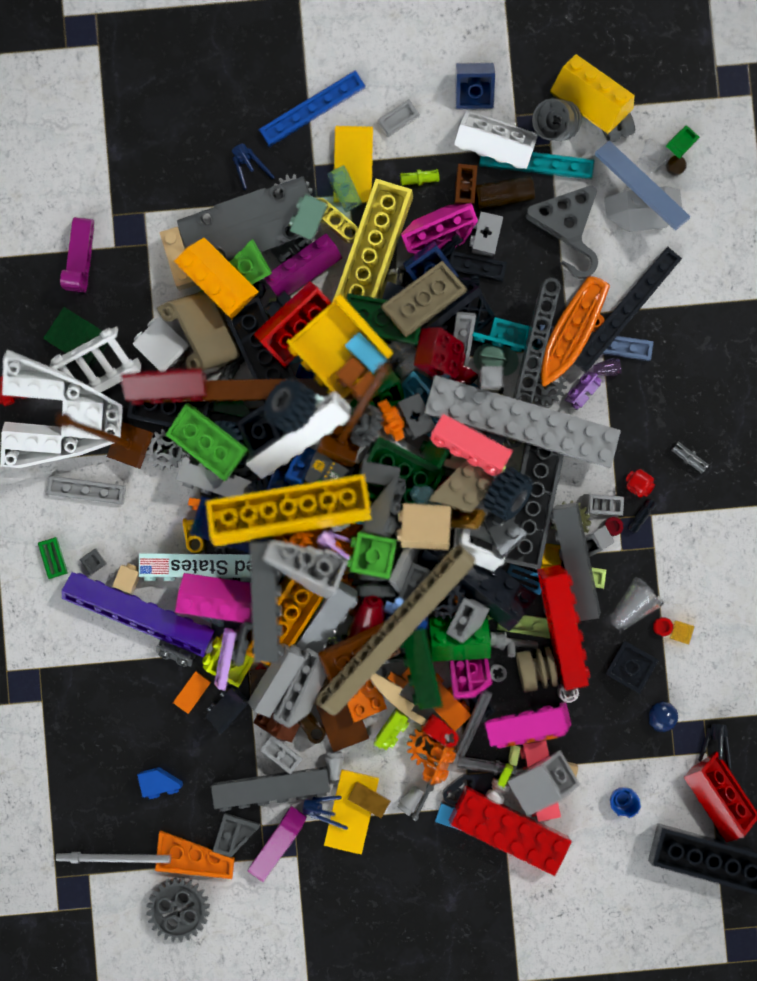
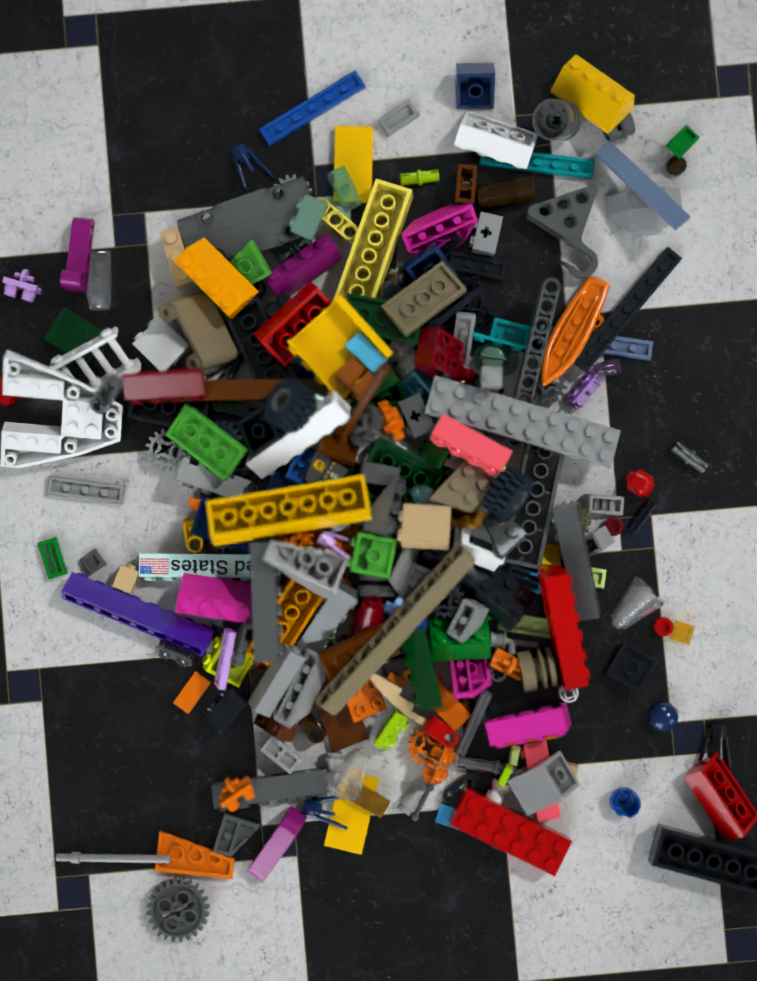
reddish brown tile [57,413,154,469] -> none
blue slope [138,767,183,799] -> none
none -> lavender hips [2,269,41,303]
none -> clear slope [86,251,111,310]
none -> dark grey beam [90,374,124,414]
none -> orange hips [218,776,255,812]
none -> clear cone [324,747,370,802]
none -> orange hips [488,648,522,681]

